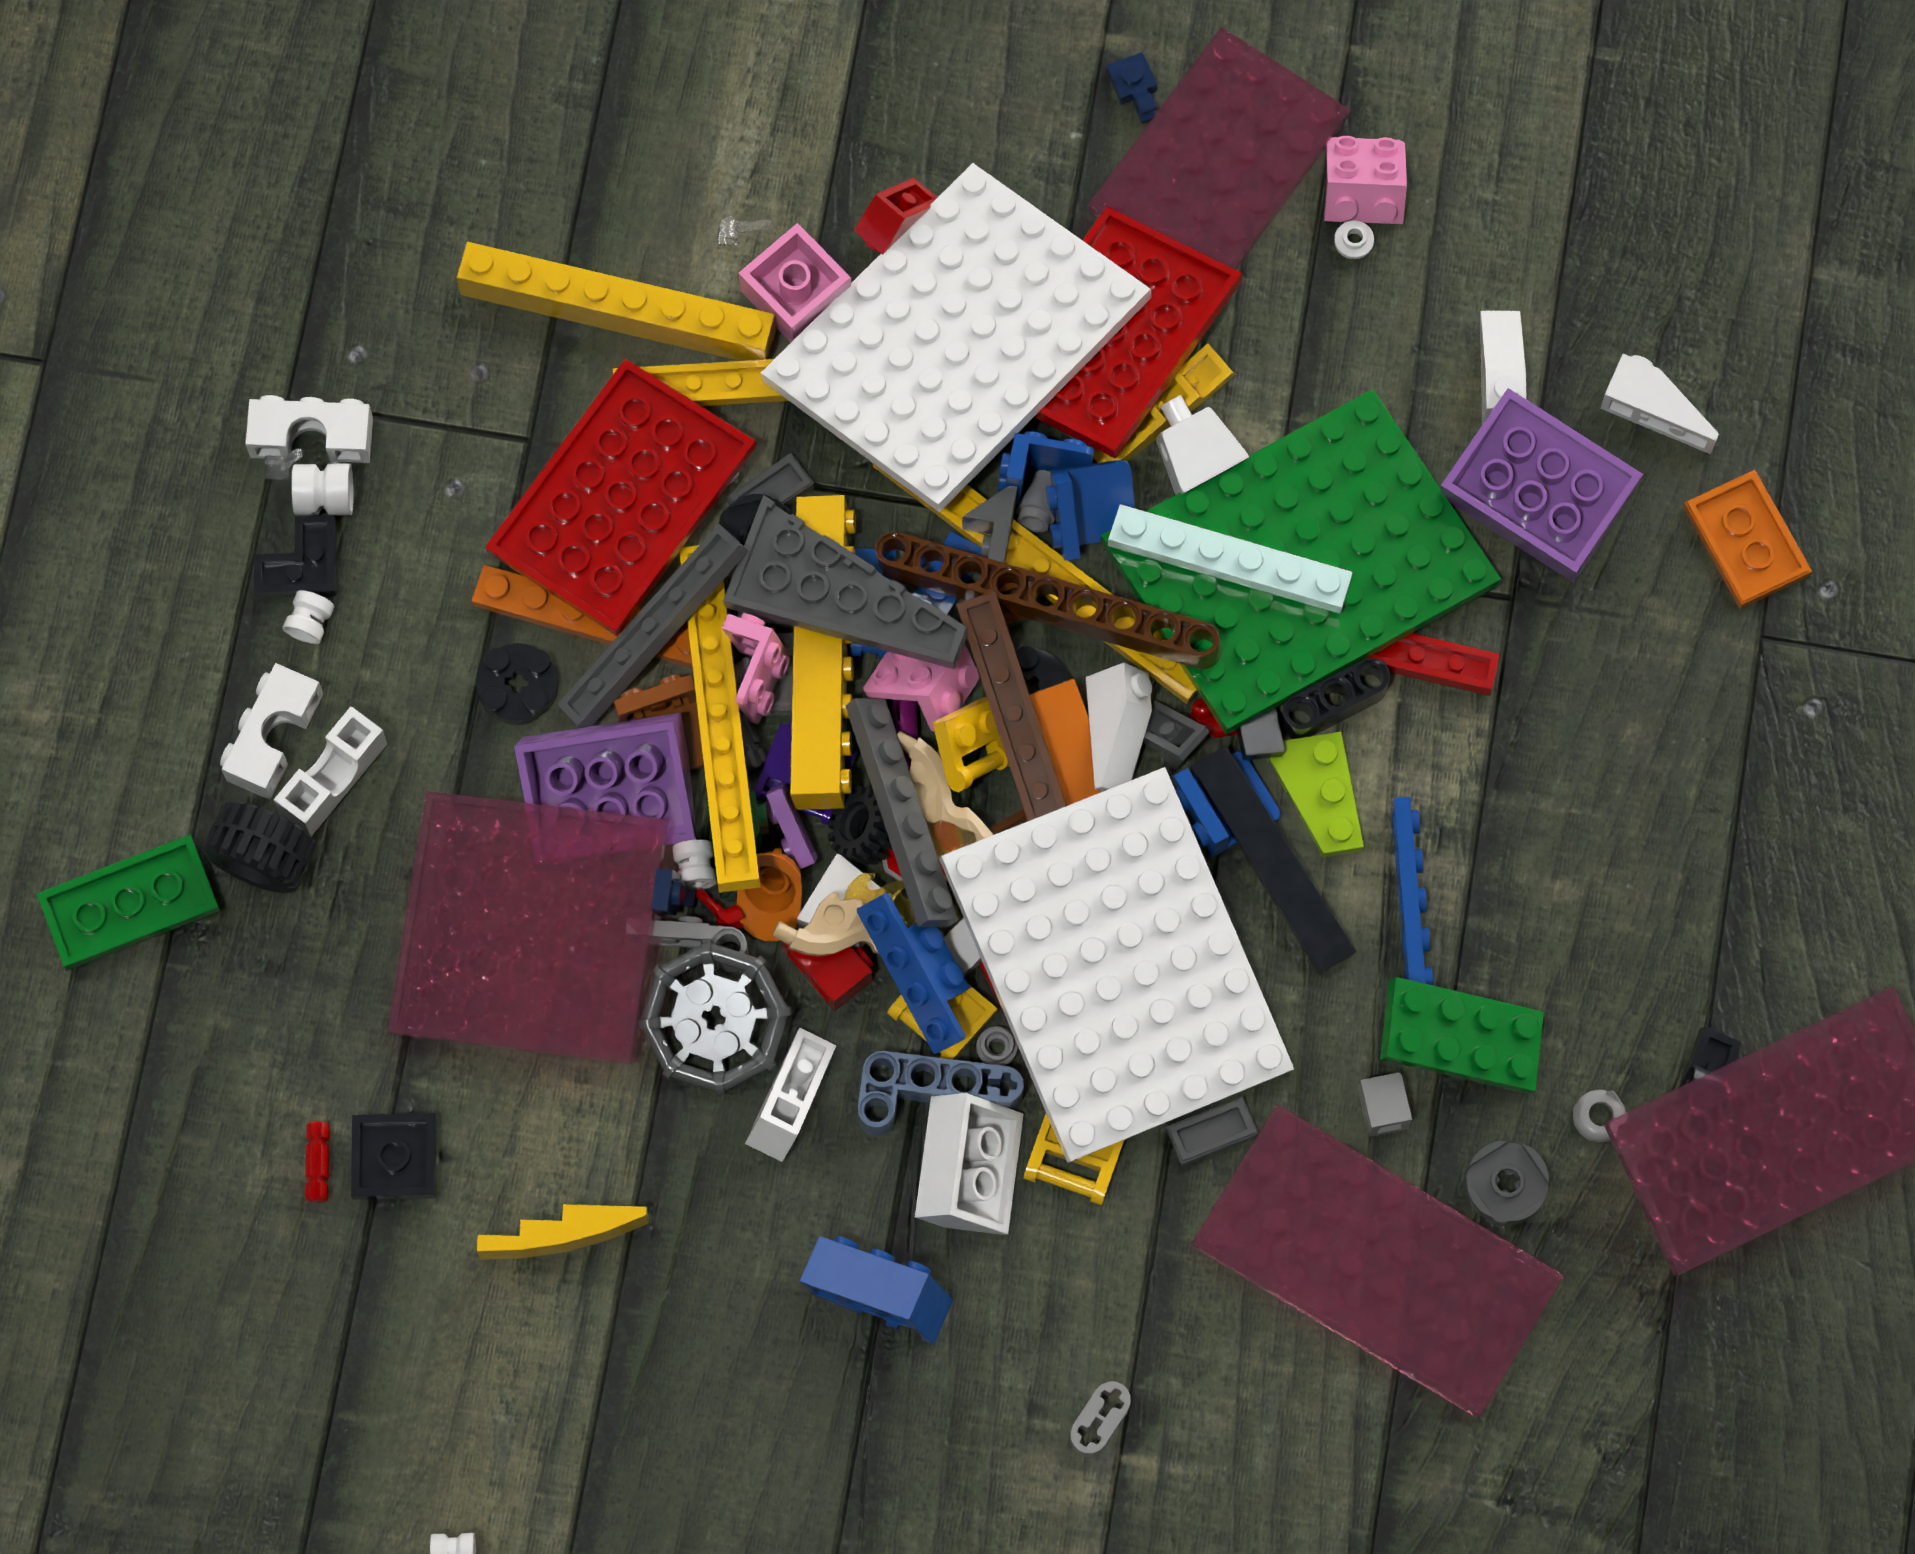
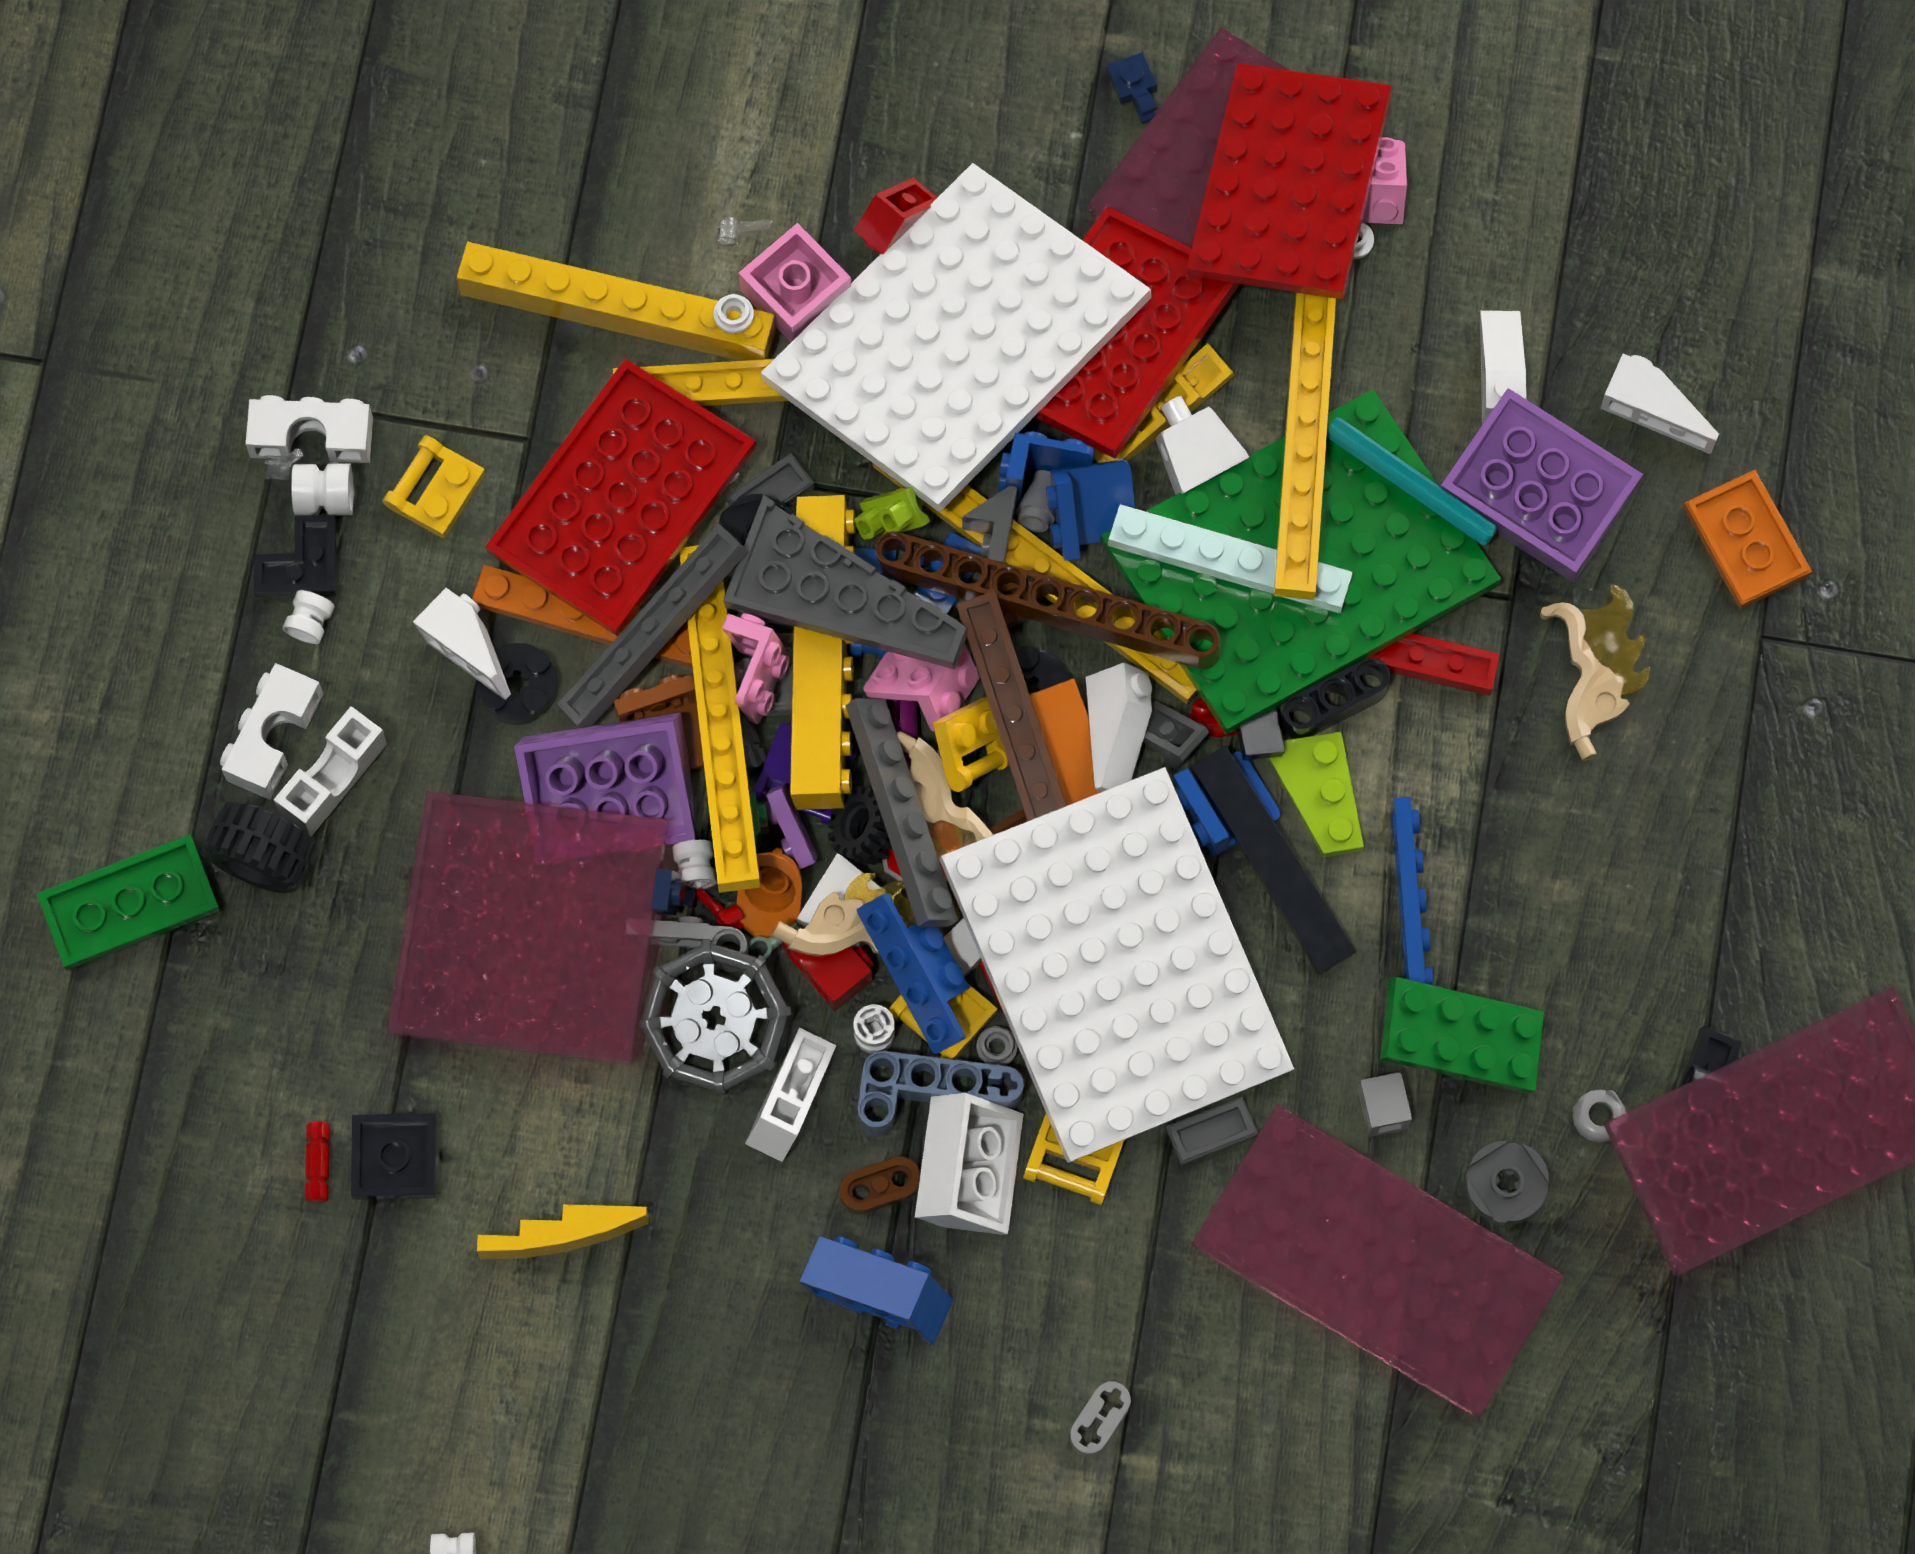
none -> yellow plate [382,435,486,539]
none -> white slope [413,588,511,700]
none -> white plate [714,294,754,334]
none -> sand green hand [748,922,800,965]
none -> reddish brown plate [840,1157,920,1214]
none -> white wheel [853,1004,895,1054]
none -> lime hips [854,487,930,540]
none -> red plate [1187,63,1392,300]
none -> yellow plate [1273,292,1336,600]
none -> teal axle [1327,417,1497,545]
none -> piece [1540,584,1650,761]

